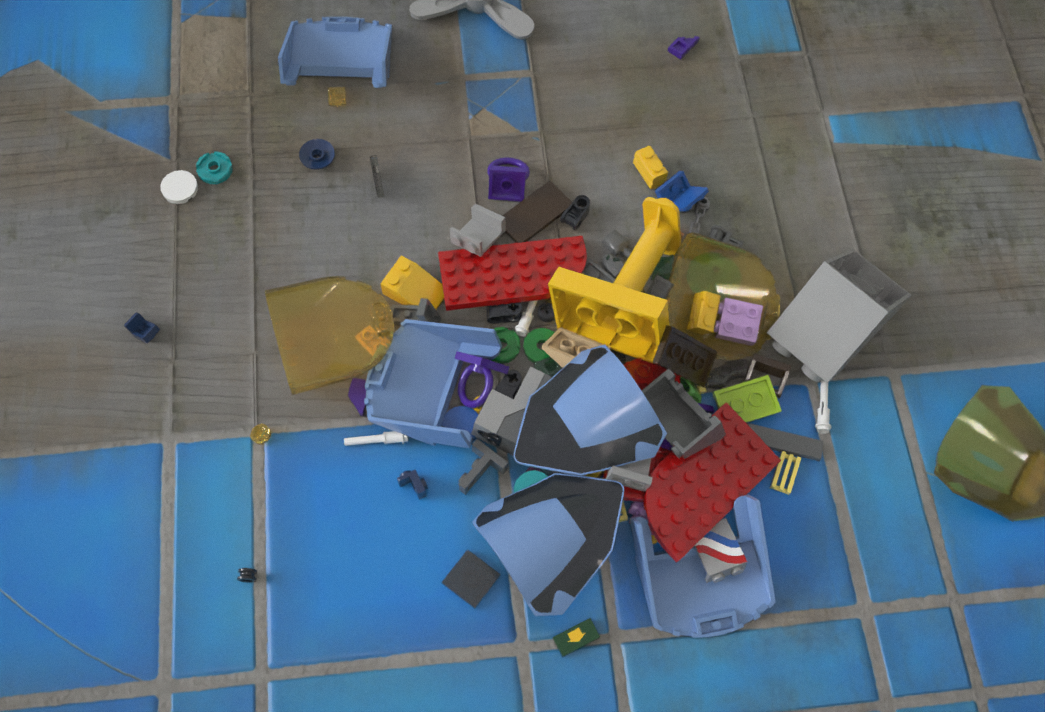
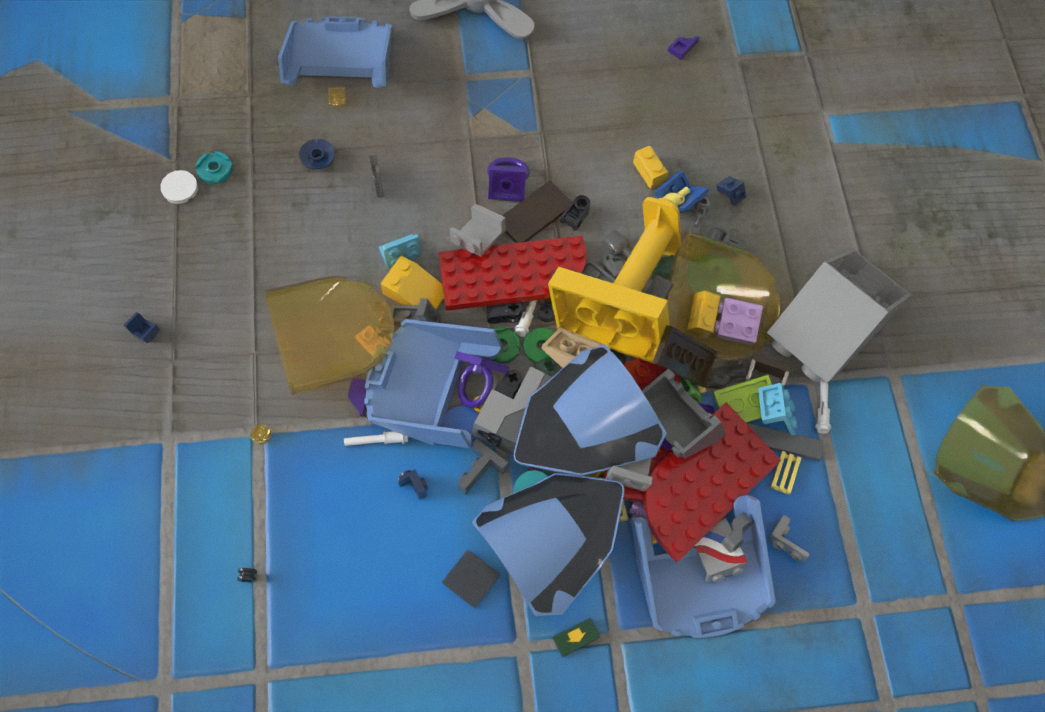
none -> medium azure bracket [379,234,421,268]
none -> light yellow piece [663,187,690,206]
none -> dark blue bracket [716,176,747,205]
none -> dark grey piece [722,512,753,553]
none -> medium azure bracket [758,383,798,436]
none -> light grey bracket [768,515,810,562]

